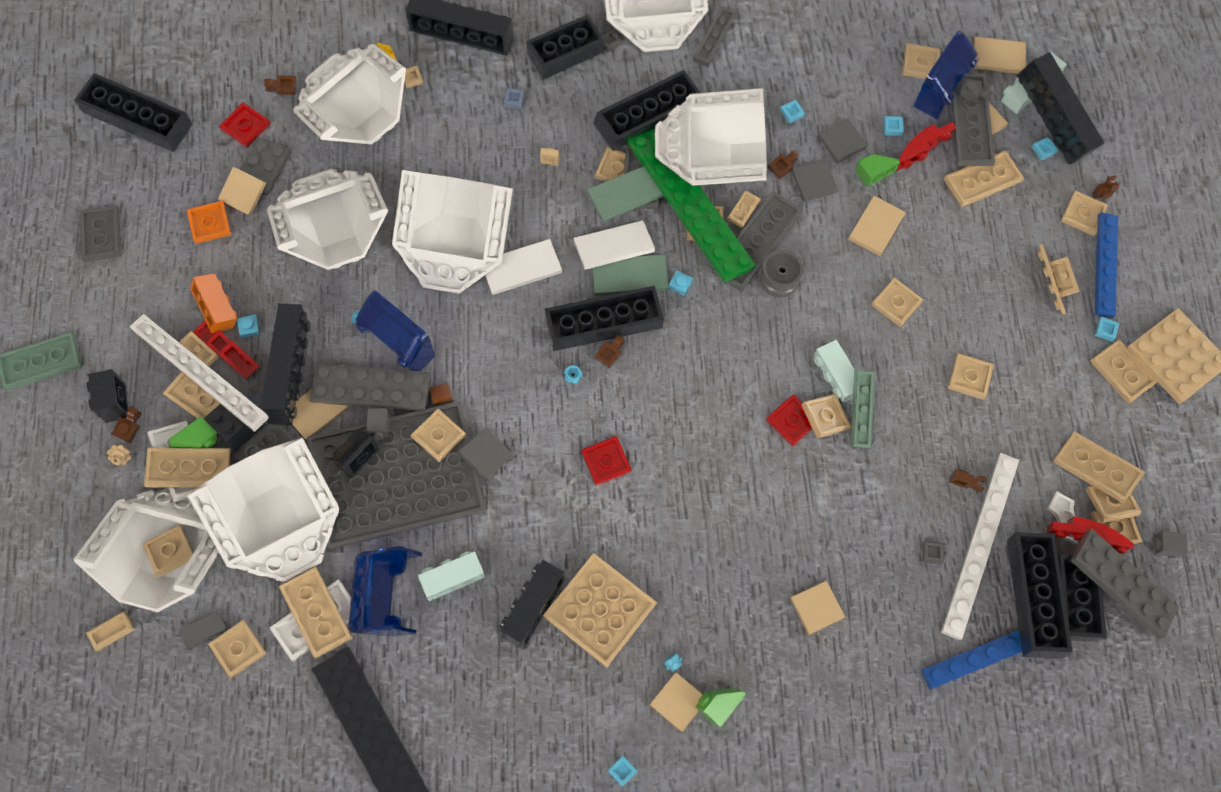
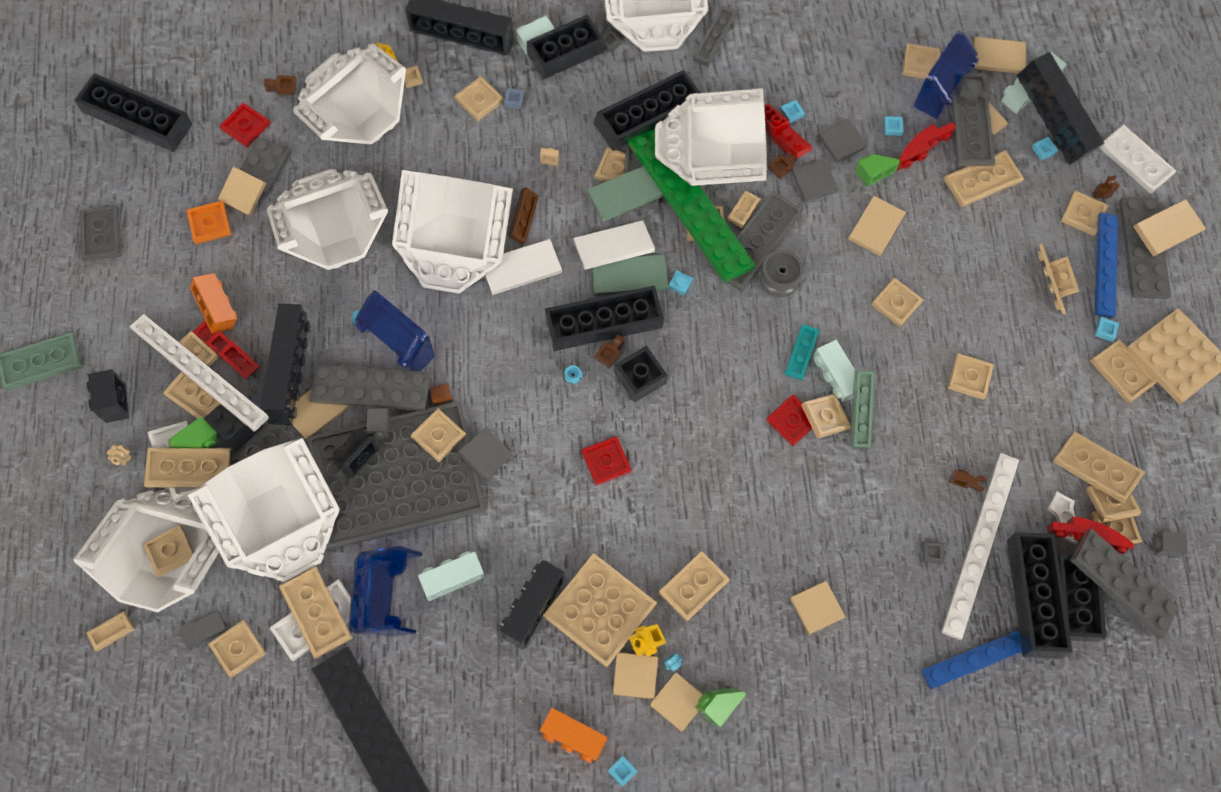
reddish brown plate [111,406,142,444] -> none
medium azure plate [237,315,260,338] -> none
none -> tan tile [454,76,504,122]
none -> reddish brown plate [508,187,539,244]
none -> light aqua brick [516,16,555,55]
none -> orange brick [540,708,608,763]
none -> tan tile [613,653,658,699]
none -> black brick [614,345,668,402]
none -> yellow brick [629,624,666,657]
none -> tan plate [659,551,730,622]
none -> red slope [764,103,812,159]
none -> teal tile [784,324,820,381]
none -> white tile [1099,124,1176,194]
none -> dark grey plate [1119,197,1171,299]
none -> tan tile [1133,199,1206,257]

